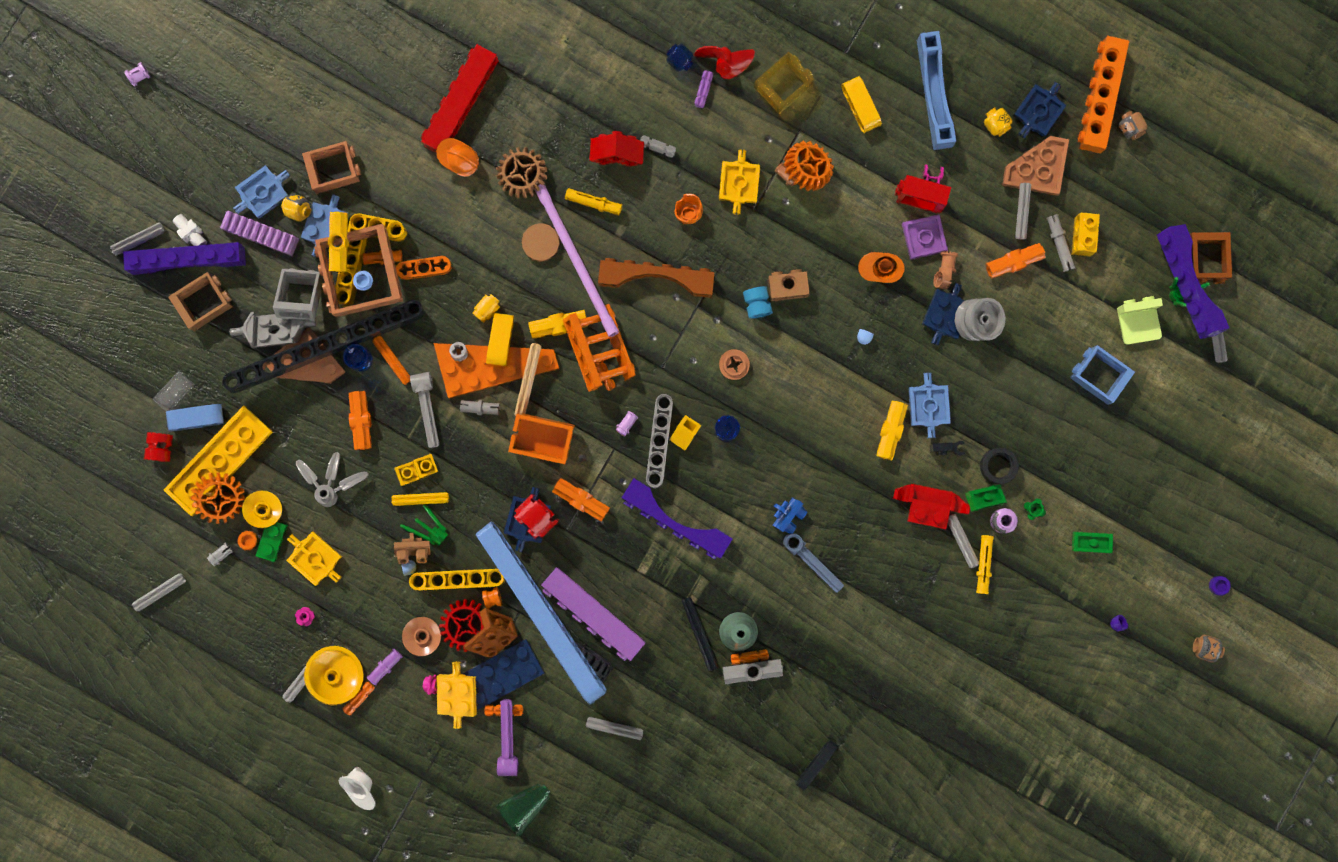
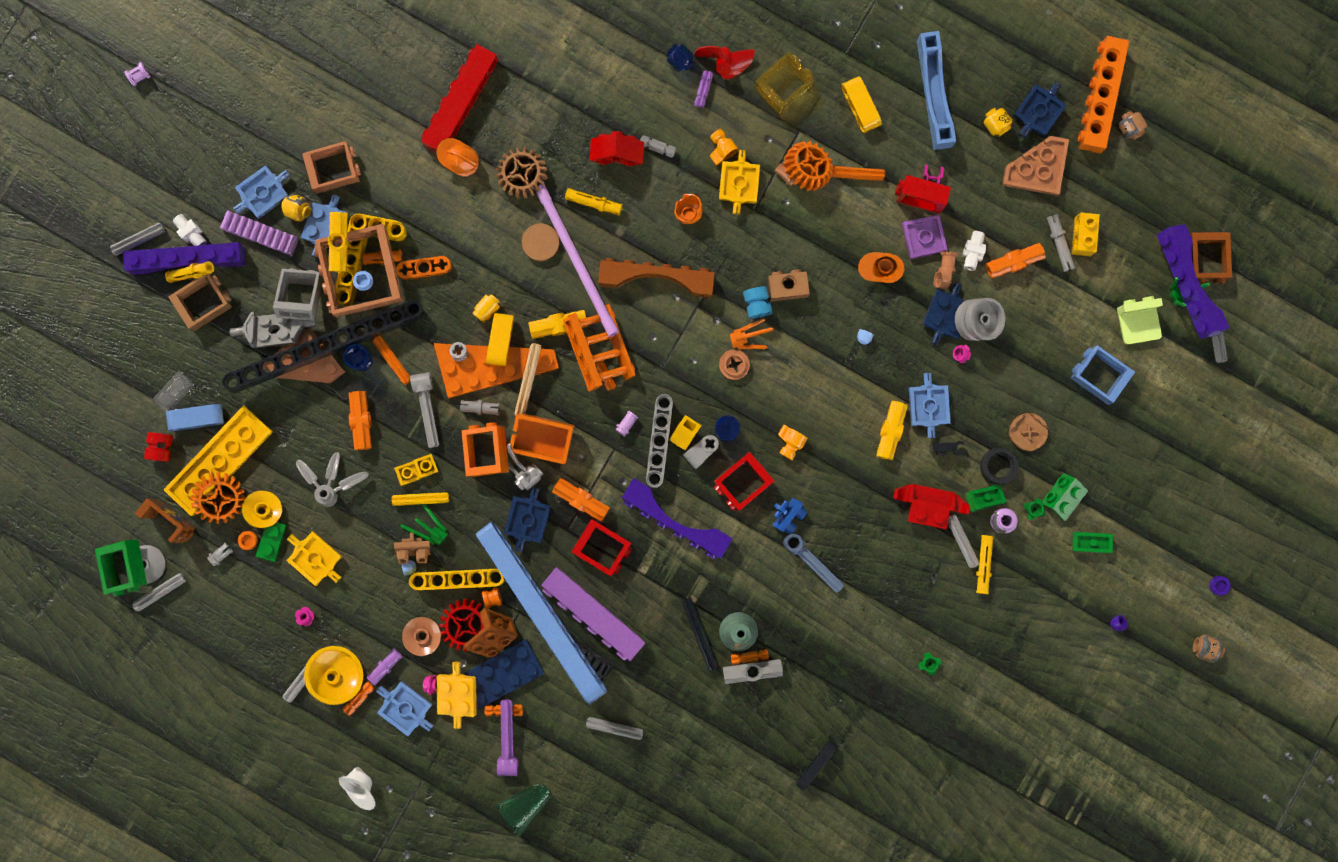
red brick [514,494,559,539] -> none
light grey axle [1015,183,1031,239] -> none
none -> green window [95,539,148,597]
none -> dark orange panel [134,498,195,543]
none -> light grey dish [140,545,166,584]
none -> yellow pin [165,261,214,283]
none -> medium blue plate [376,681,434,736]
none -> orange window [462,423,509,477]
none -> light grey plant [507,443,543,491]
none -> red window [572,519,633,576]
none -> light grey piece [683,435,719,470]
none -> light orange piece [710,129,739,166]
none -> red window [714,452,774,511]
none -> orange plant [730,318,773,350]
none -> light orange piece [778,425,808,461]
none -> orange axle [832,166,885,181]
none -> green plate [918,652,941,675]
none -> dark pink plate [953,345,971,364]
none -> white axle [963,231,986,271]
none -> medium nougat tile [1009,413,1048,451]
none -> green bracket [1042,473,1088,521]

